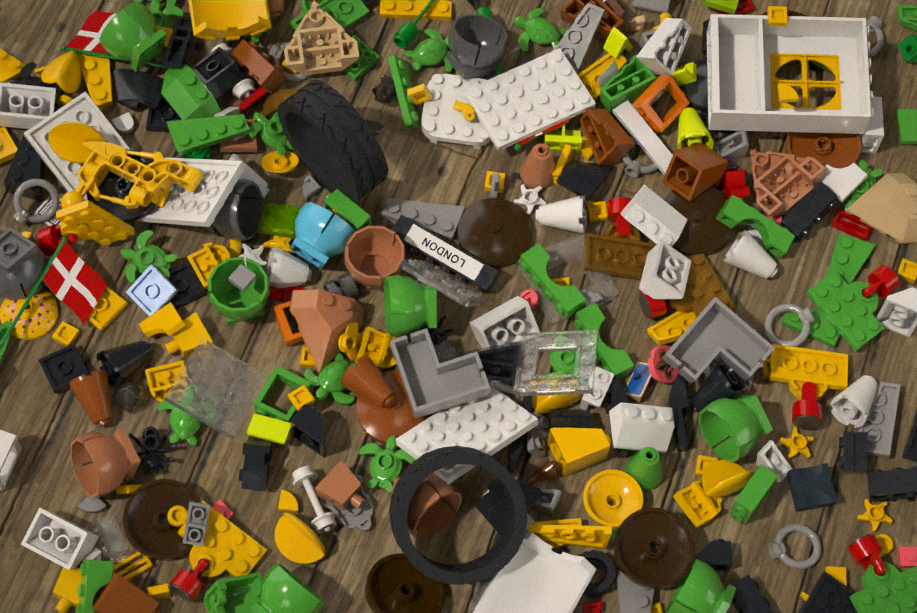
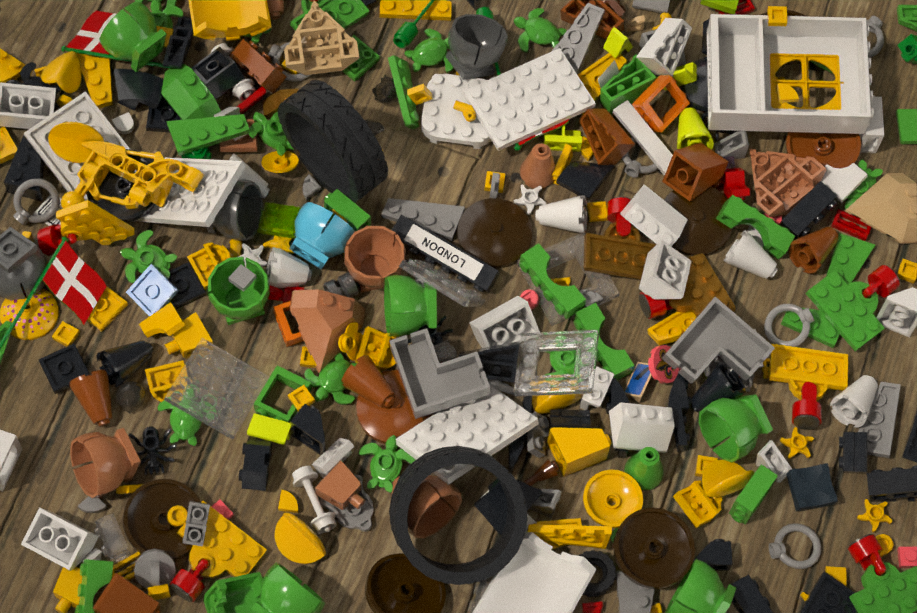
none -> light grey tile [134,549,176,589]
none -> white bracket [312,438,354,478]
none -> dark orange cone [789,227,839,273]

